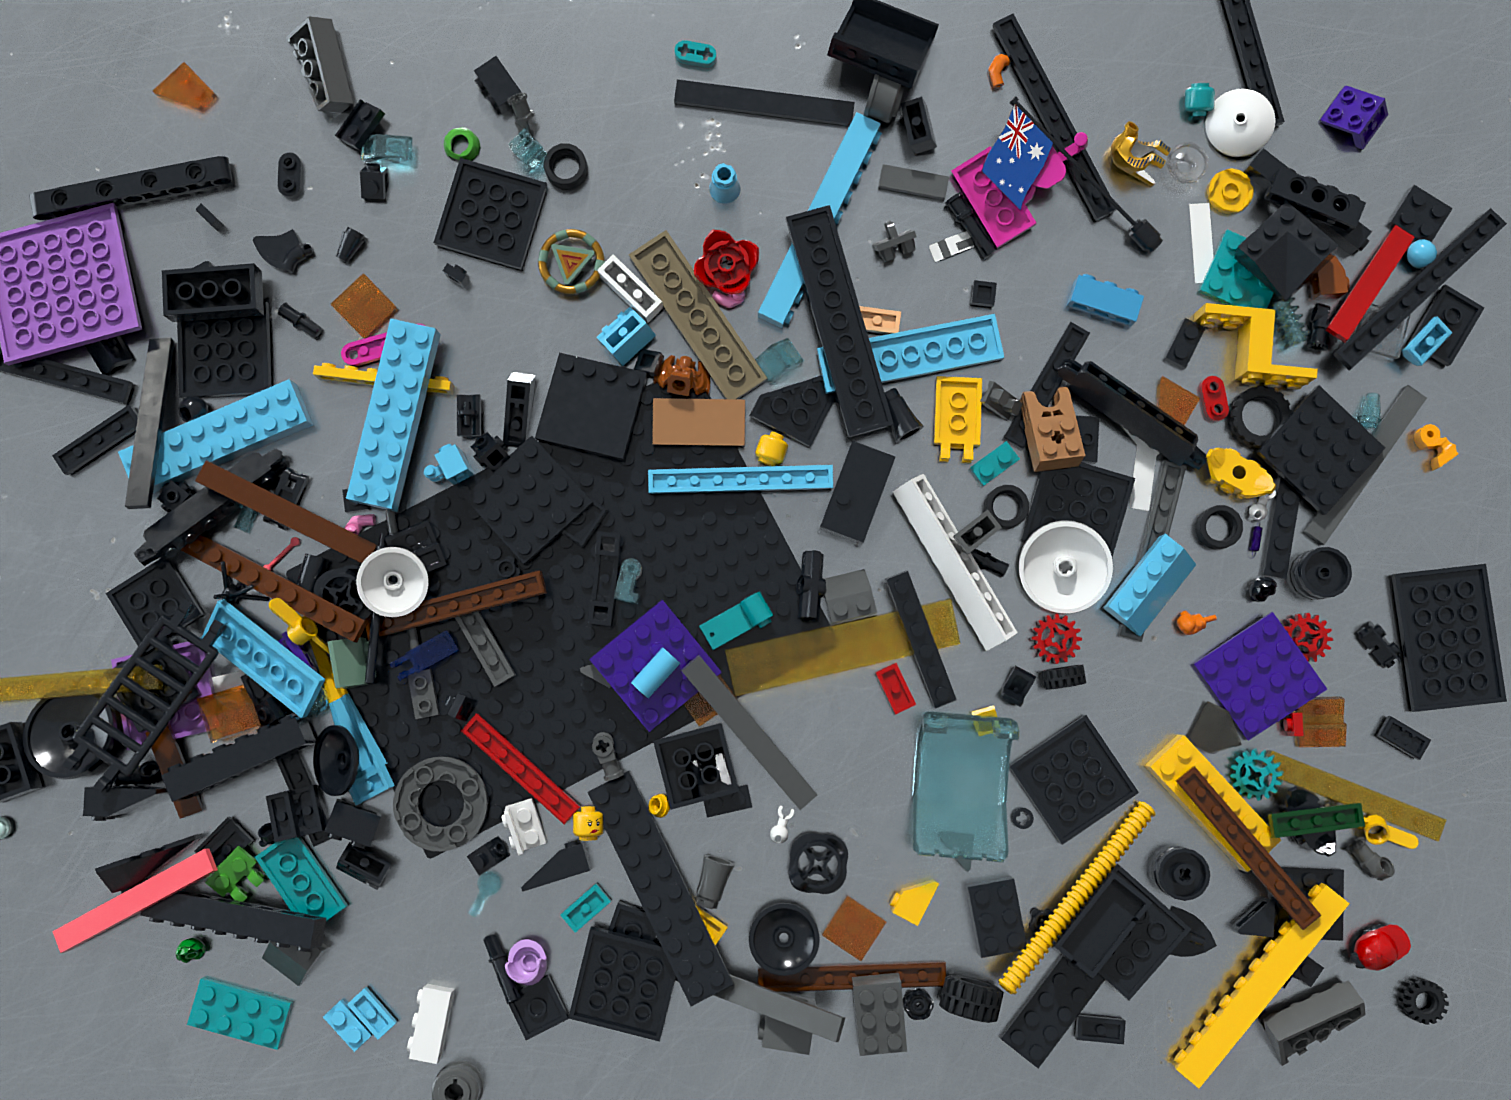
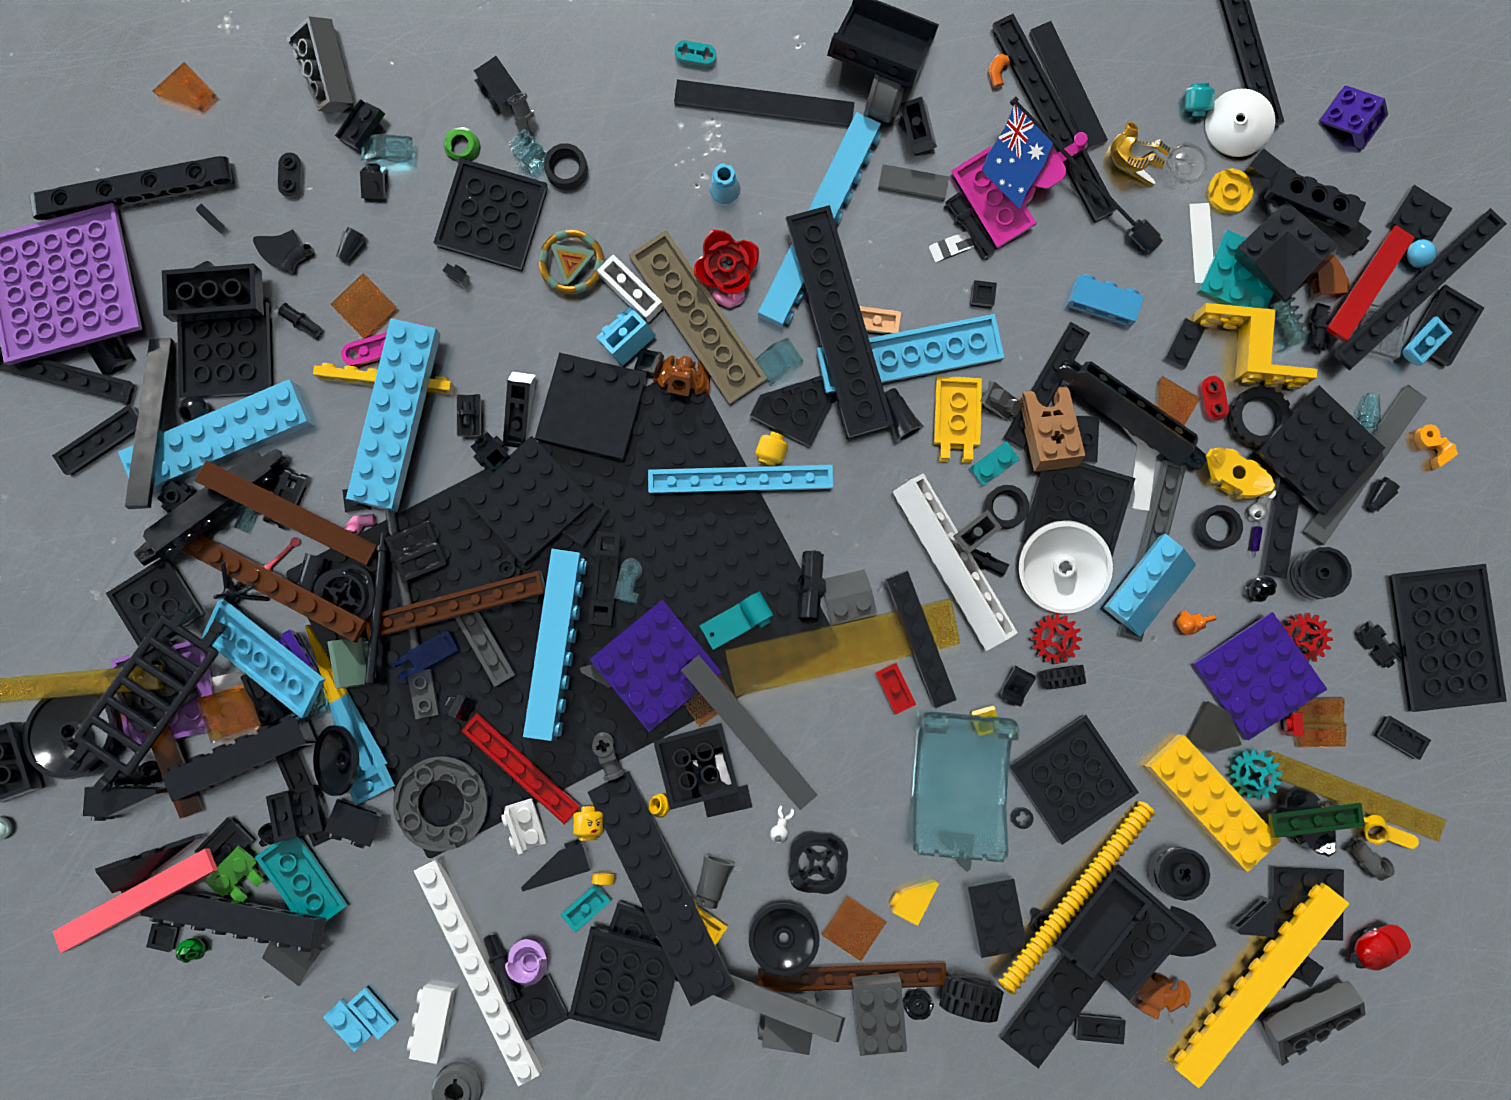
teal plate [187,977,293,1050] -> none
yellow piece [269,598,329,654] -> none
black brick [336,842,391,890] -> none
white dish [356,547,428,617] -> none
medium azure brick [424,444,474,485] -> none
black bracket [467,837,510,876] -> none
clear light blue plate [468,872,501,917] -> none
medium azure brick [631,647,680,699] -> none
medium nougat tile [653,398,745,446] -> none
black brick [819,441,896,545] -> none
dark grey hips [872,221,917,262] -> none
reddish brown tile [1175,766,1322,930] -> none
black tyre [1399,978,1449,1025] -> none
none -> black plate [146,923,178,952]
none -> white brick [414,858,543,1086]
none -> medium azure brick [523,549,587,741]
none -> yellow tile [591,873,615,885]
none -> black tile [1030,21,1108,151]
none -> dark orange animal [1137,973,1191,1020]
none -> black cone [1367,476,1400,512]

